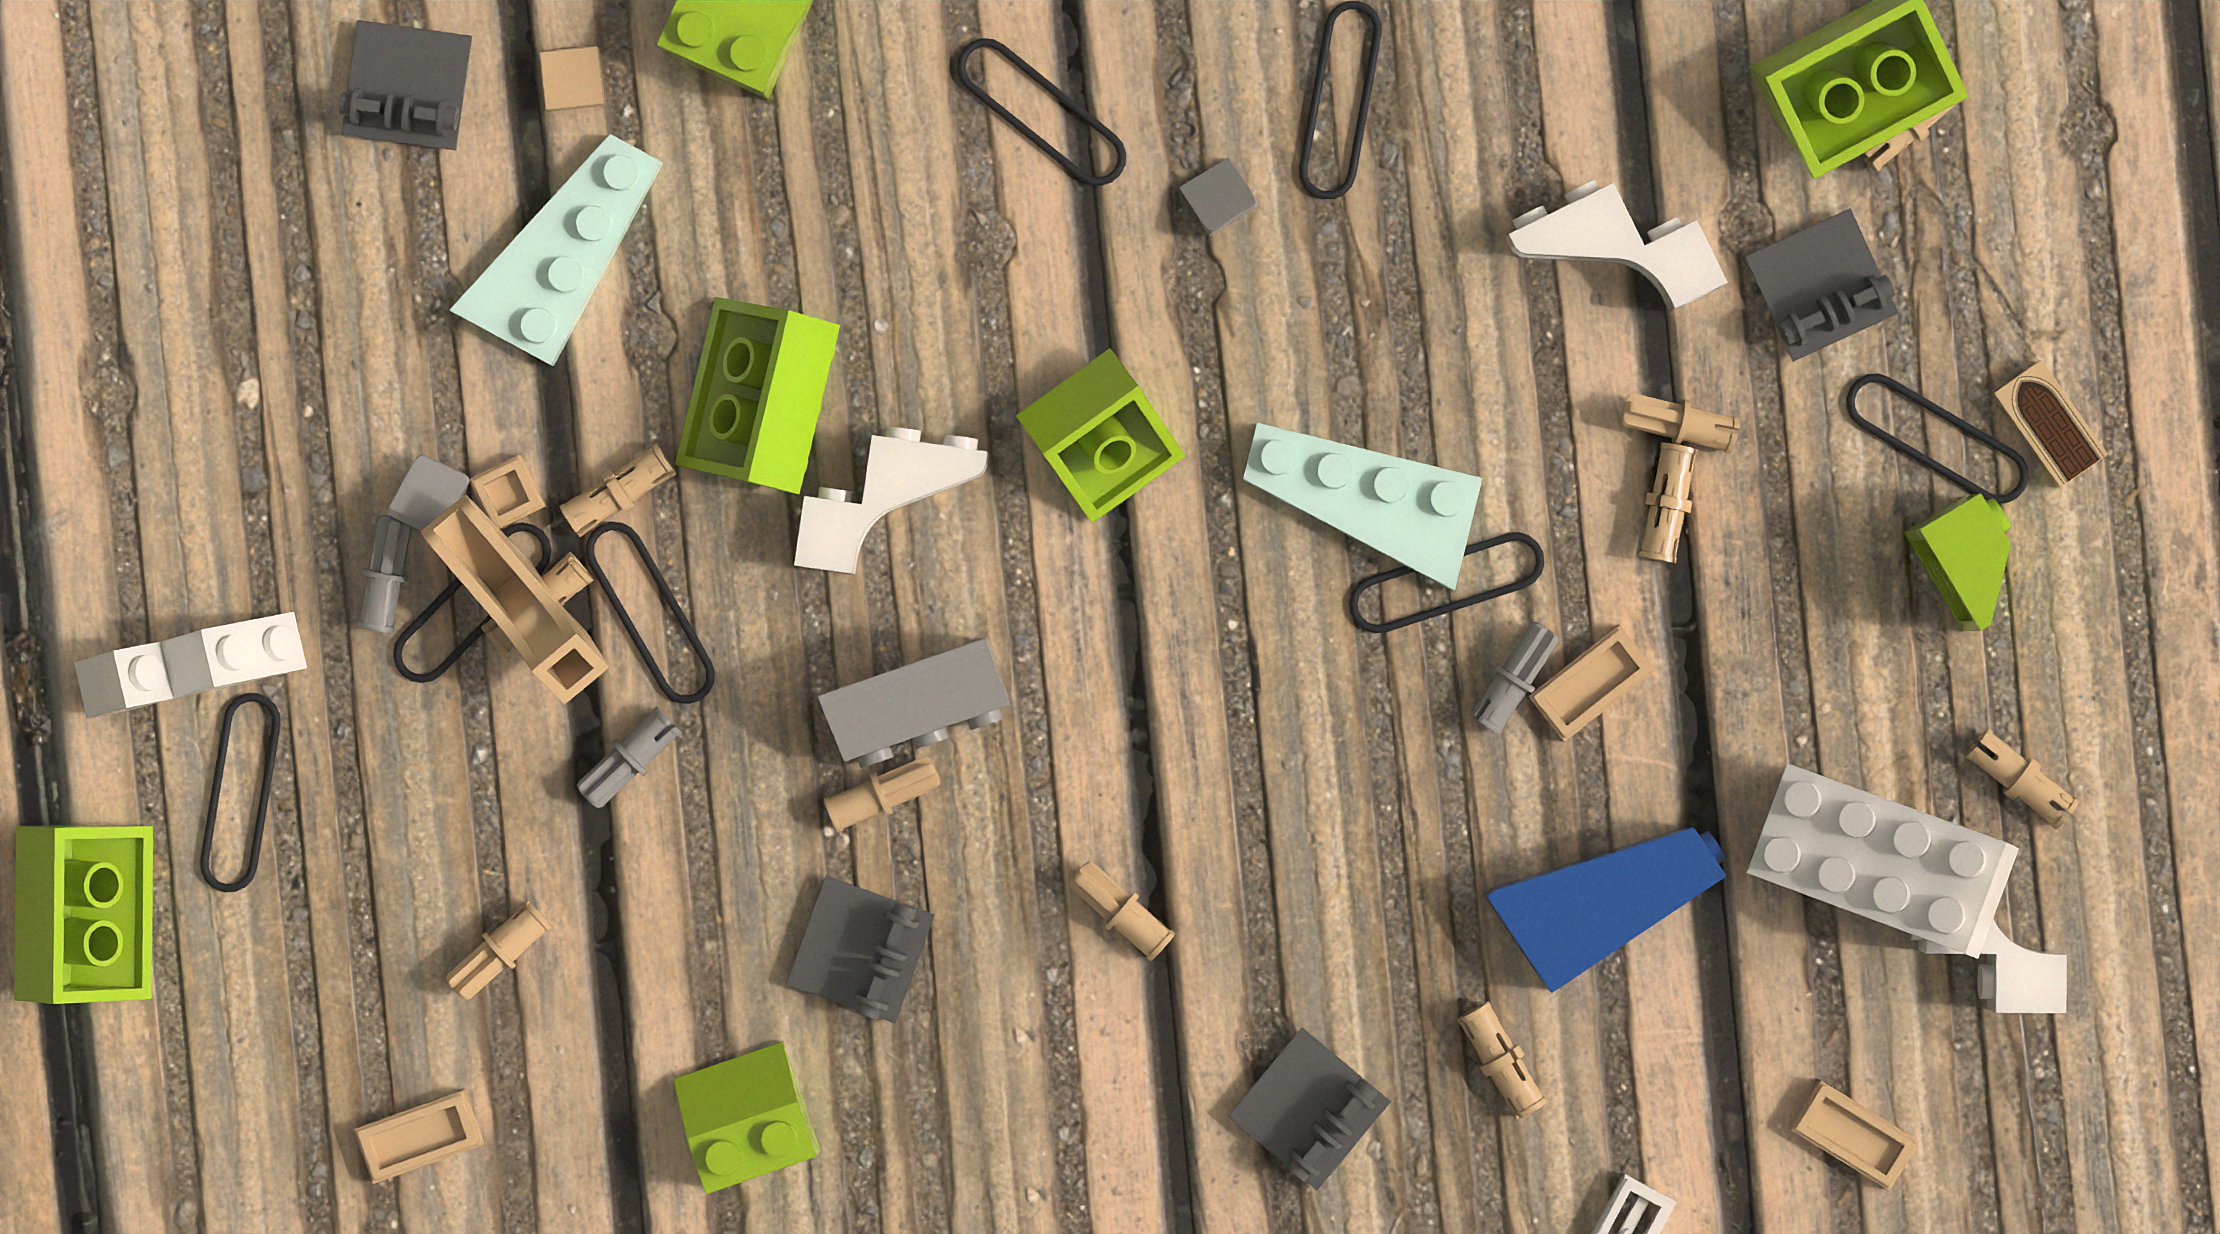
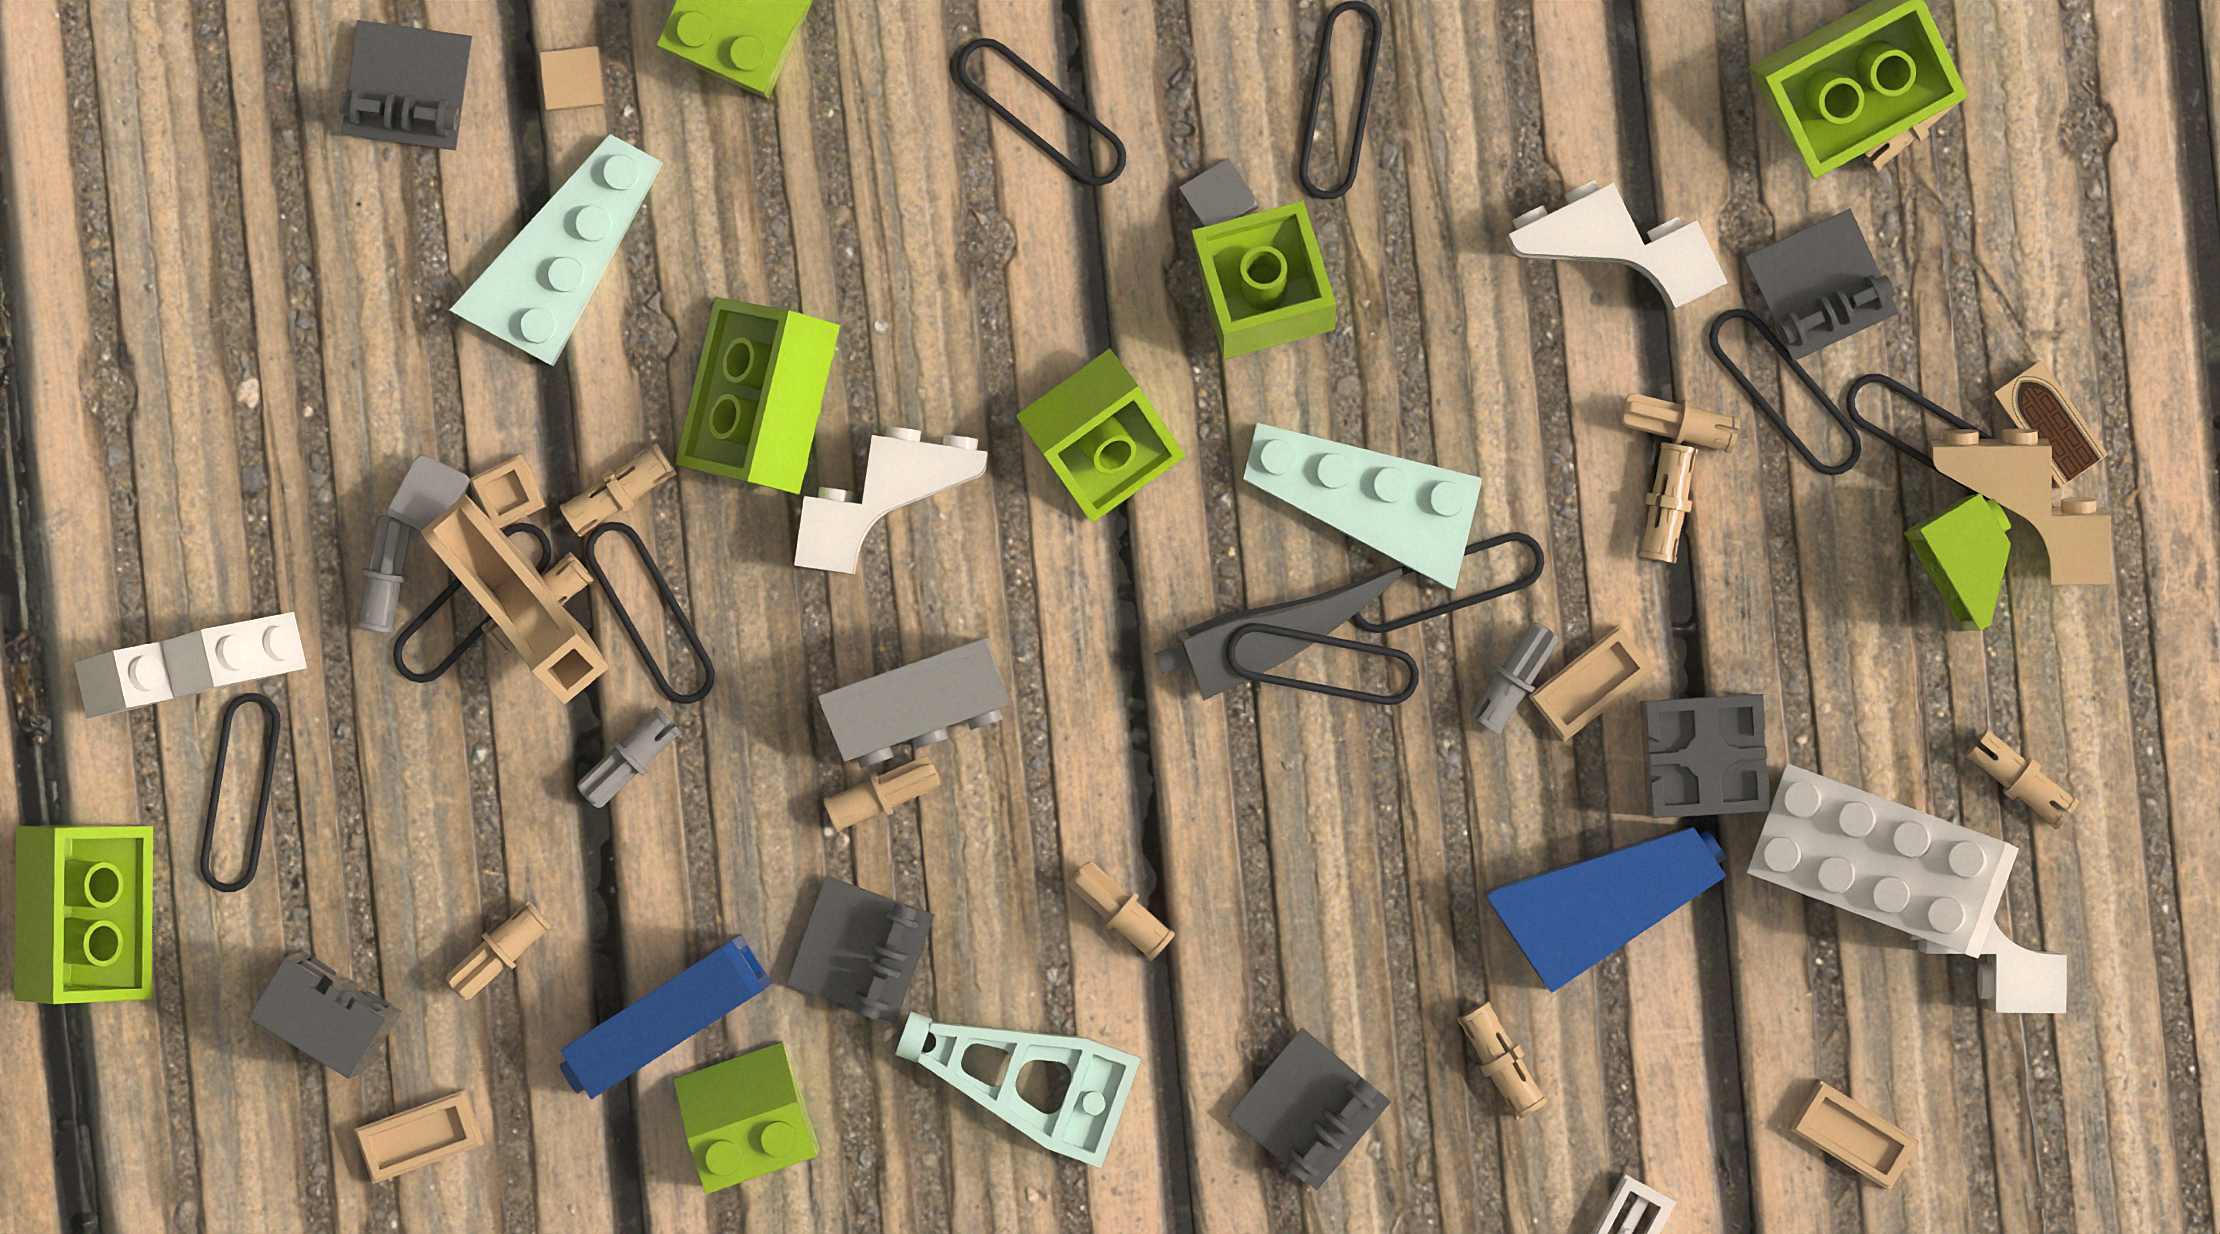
none -> dark grey piece [248,951,402,1079]
none -> blue slope [559,935,772,1099]
none -> light aqua plate [895,1011,1141,1168]
none -> dark grey piece [1154,567,1403,701]
none -> lime slope [1191,200,1336,360]
none -> black piece [1226,623,1419,705]
none -> dark grey piece [1640,694,1771,818]
none -> black piece [1709,309,1862,475]
none -> tan arch [1930,429,2111,585]

